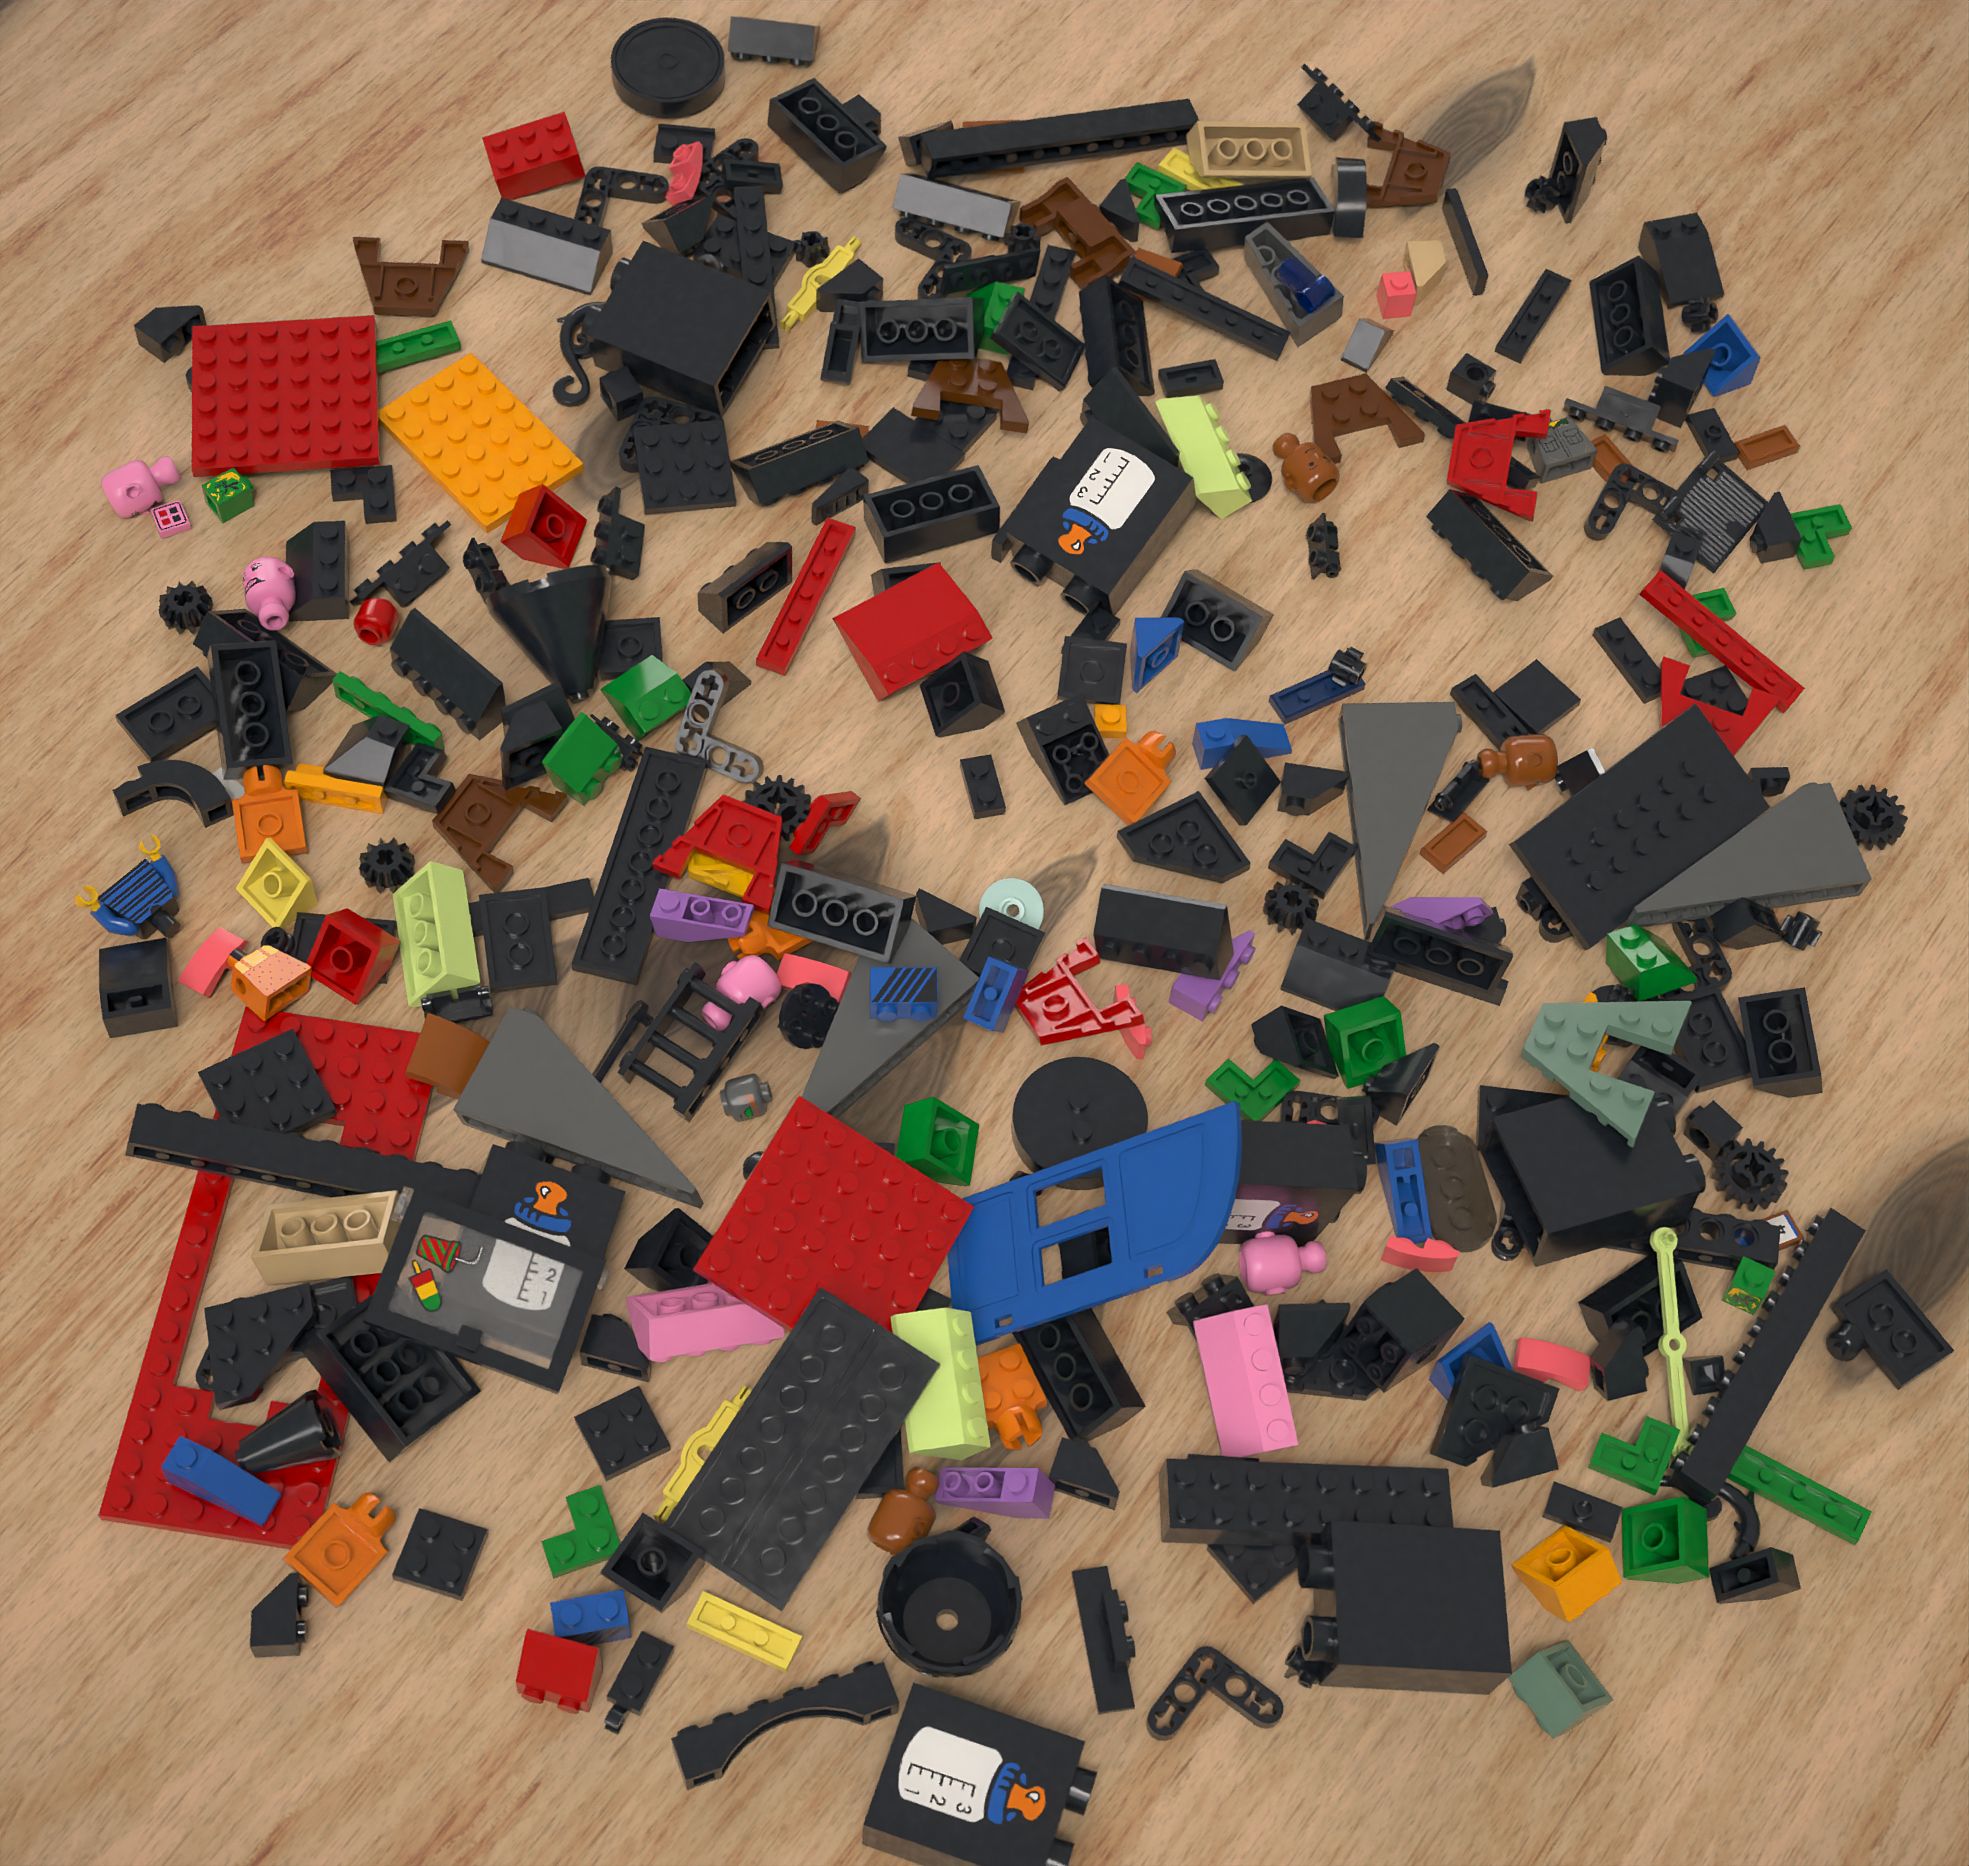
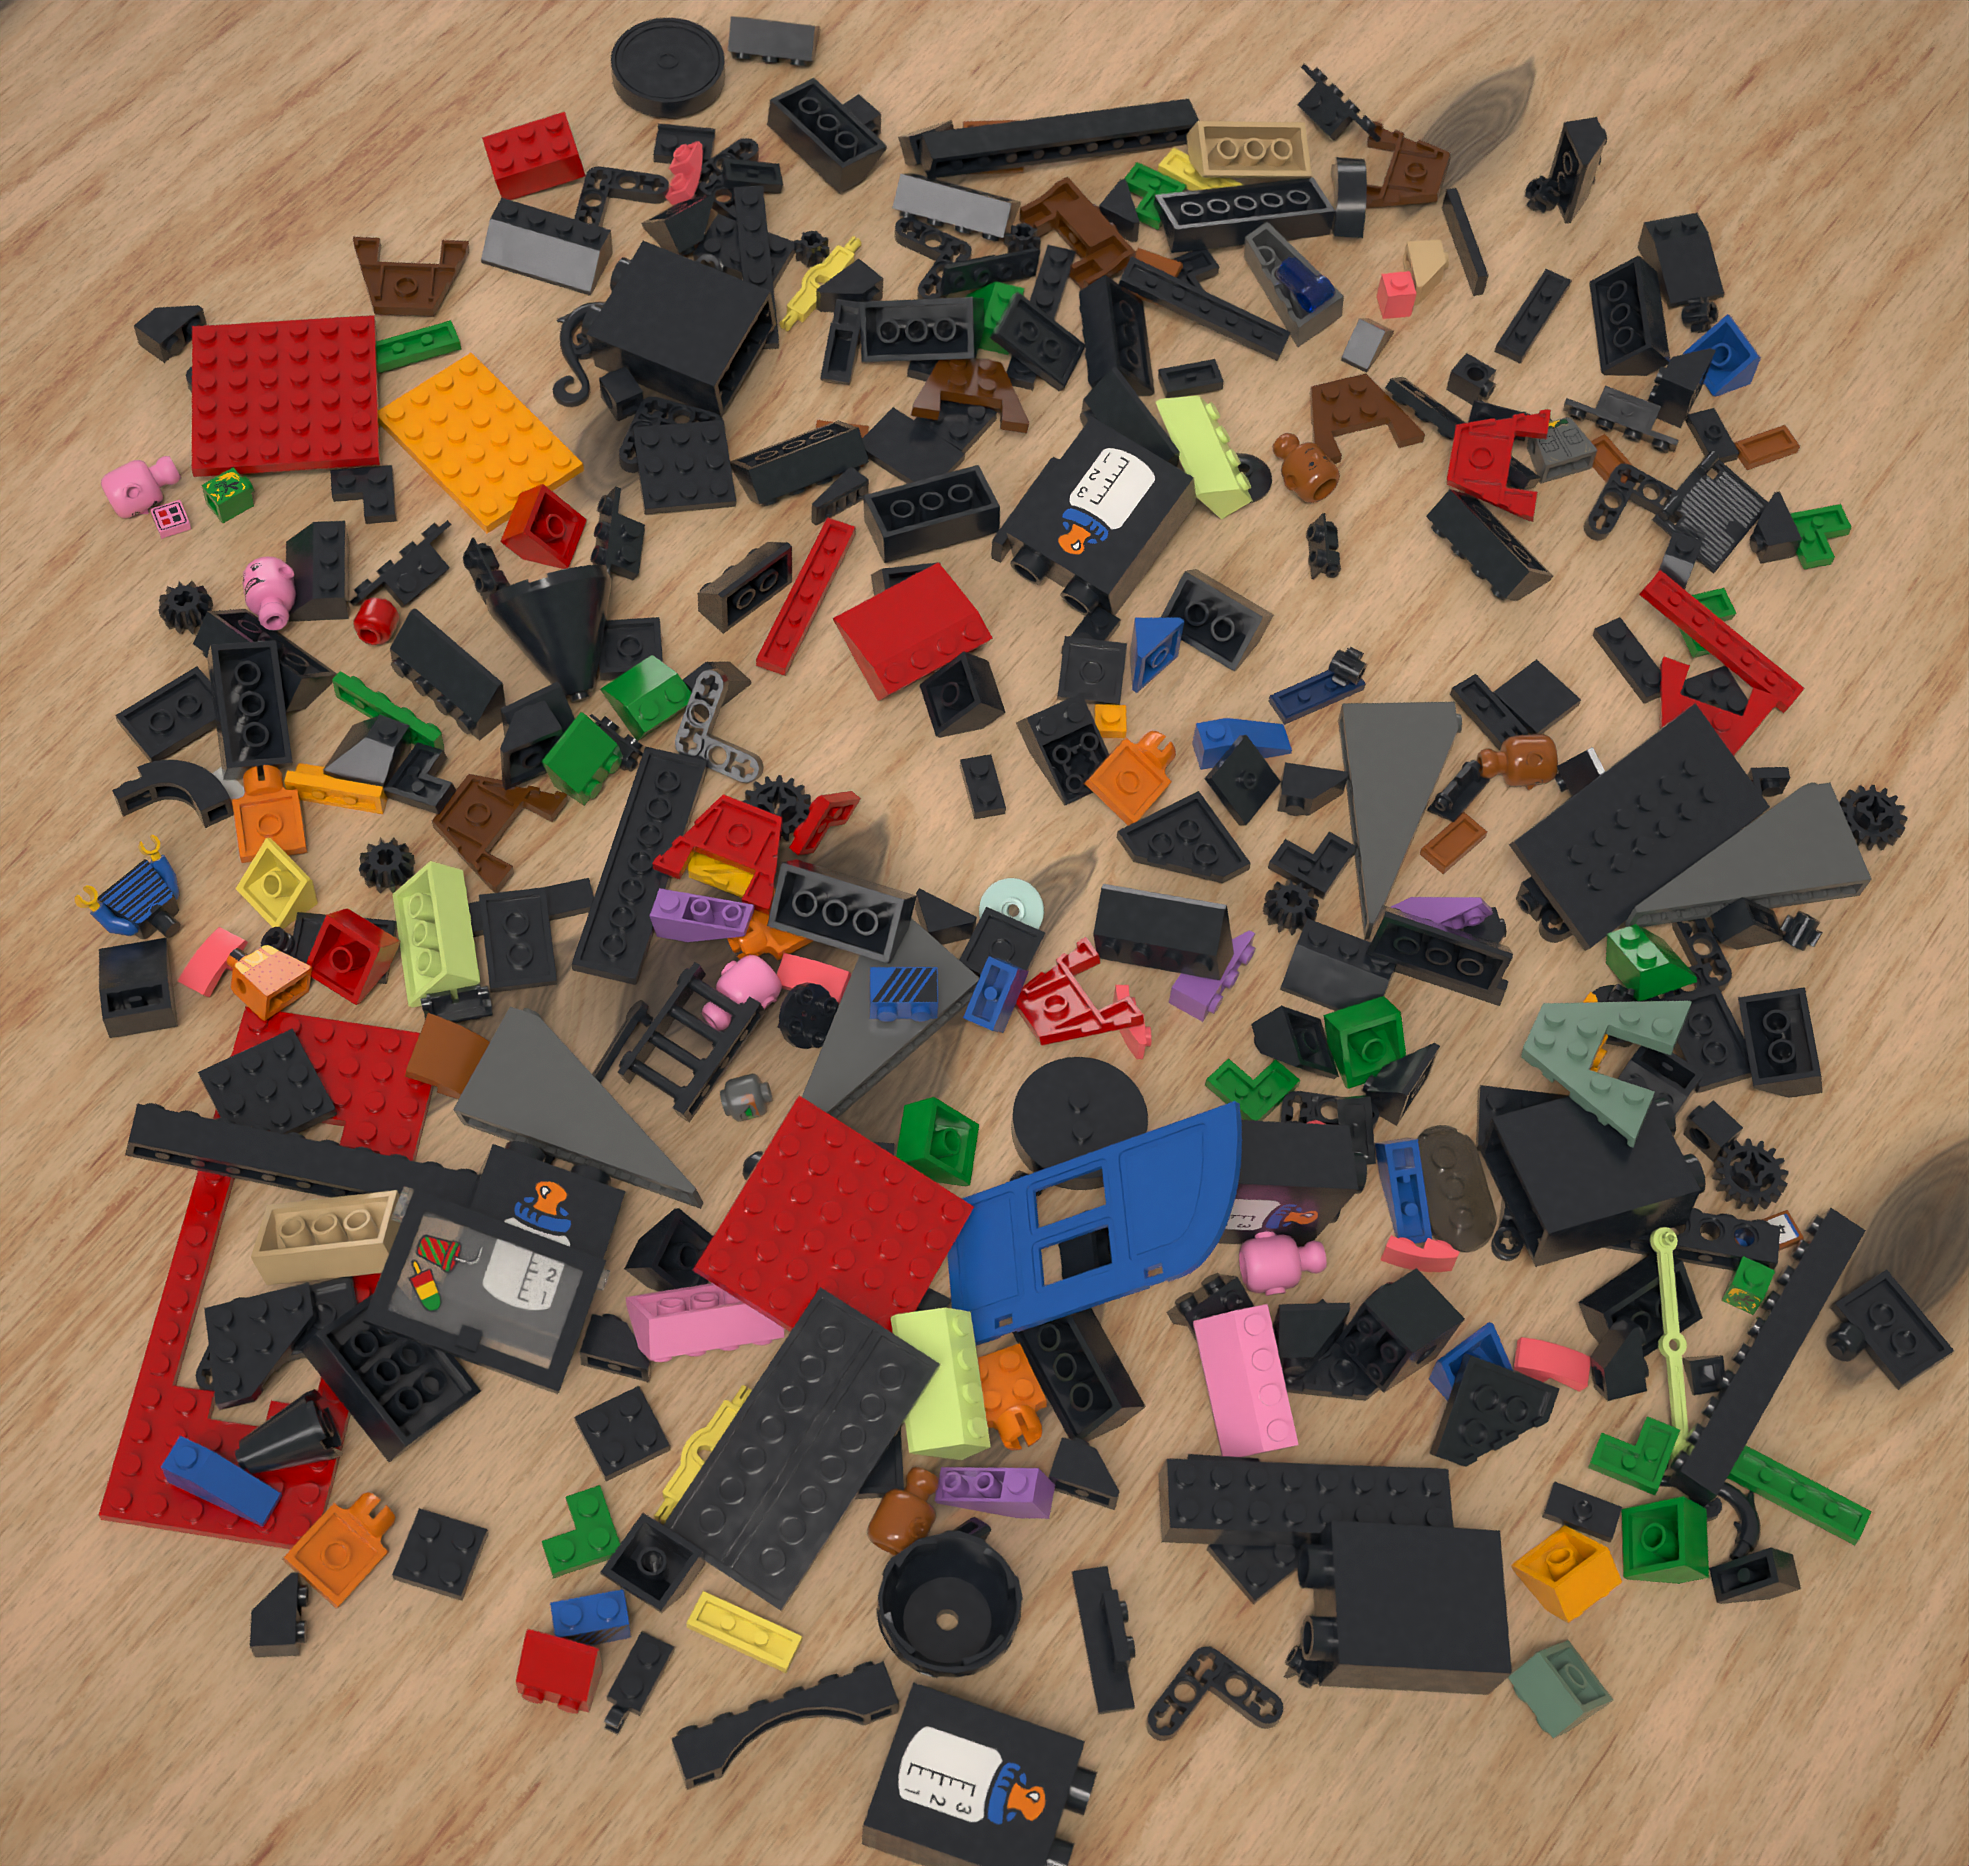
black slope [1480,1421,1559,1488] -> none

